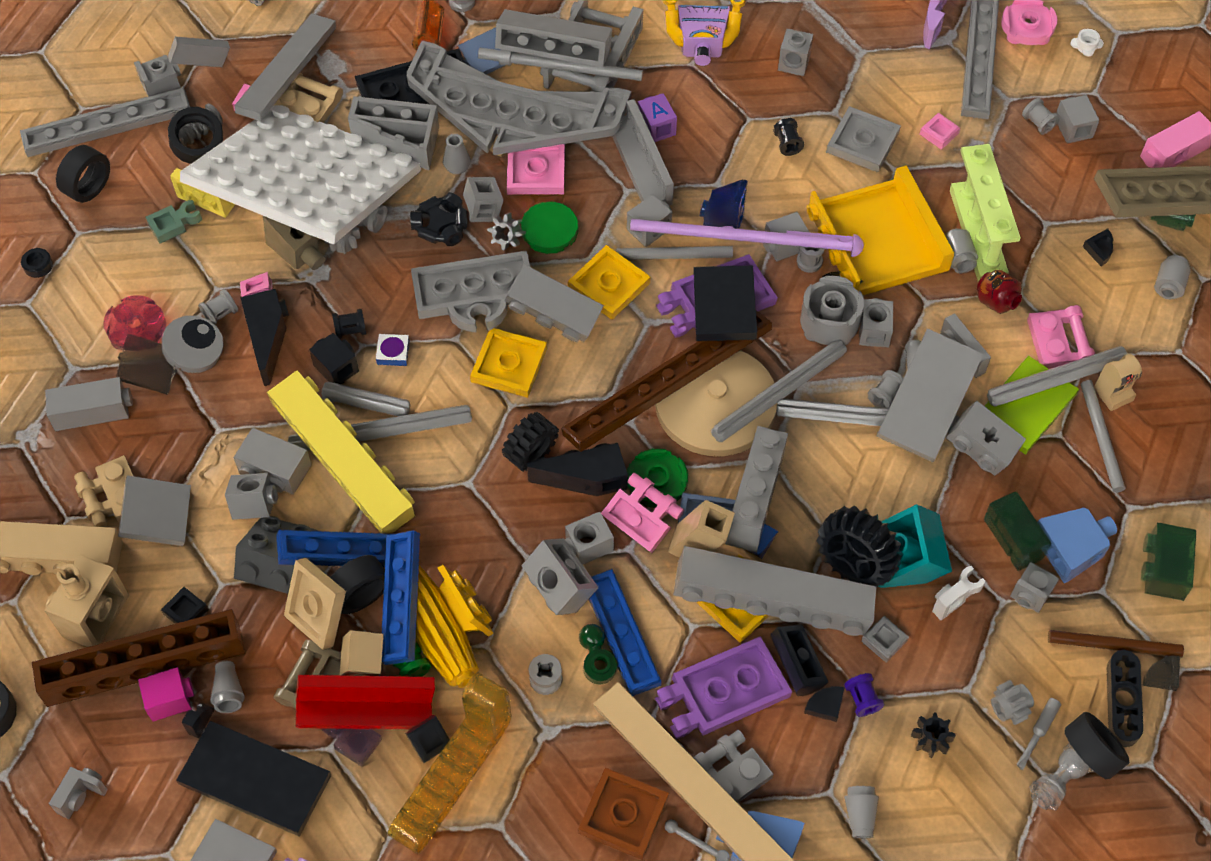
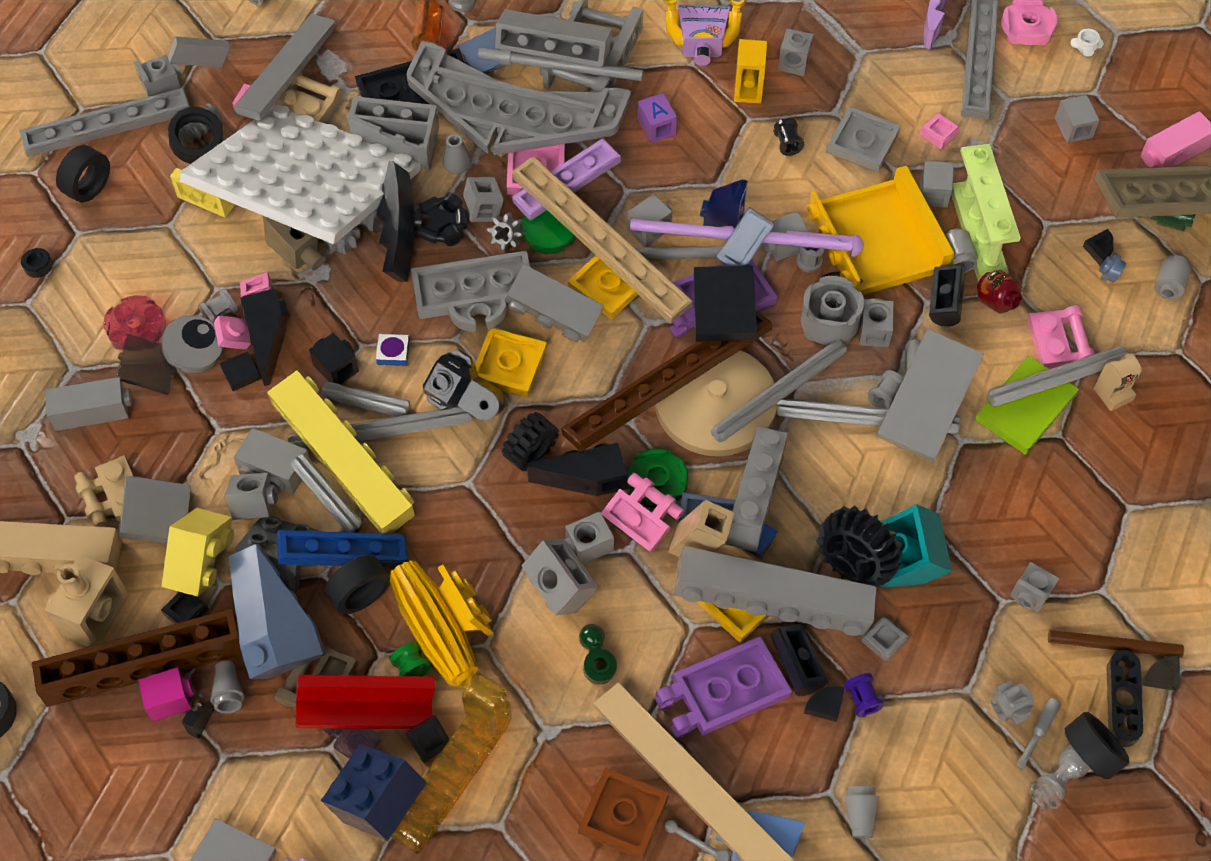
light grey bracket [48,767,108,819] -> none
sand green plate [145,200,202,244] -> none
black tile [176,721,331,837] -> none
tan plate [284,558,346,650] -> none
black bush [332,309,367,339] -> none
tan brick [340,630,384,676] -> none
blue tile [382,530,420,665] -> none
light grey wheel [528,654,562,695] -> none
blue tile [589,569,662,696] -> none
light grey fence [612,99,674,205] -> none
light grey plate [693,730,773,803] -> none
black gear [911,712,956,758] -> none
white plate [932,566,985,620] -> none
light grey plate [940,313,991,378] -> none
light grey brick [945,400,1026,476] -> none
clear green brick [984,492,1052,571] -> none
light grey bush [1022,97,1060,135] -> none
medium blue torso [1032,508,1117,584] -> none
light grey bar [1080,380,1126,493] -> none
clear green brick [1141,522,1196,601] -> none
none -> light yellow brick [161,508,234,597]
none -> bright pink plate [214,315,251,350]
none -> black tile [220,351,261,391]
none -> sand blue wedge [228,544,326,679]
none -> light grey axle [291,453,362,532]
none -> dark blue brick [321,743,427,841]
none -> black slope [376,161,415,282]
none -> piece [423,349,506,420]
none -> lavender tile [512,138,621,221]
none -> tan tile [512,156,693,324]
none -> tile [717,207,774,266]
none -> yellow brick [734,39,767,104]
none -> light grey brick [920,160,954,208]
none -> black brick [929,264,966,327]
none -> sand blue plate [1099,254,1126,283]

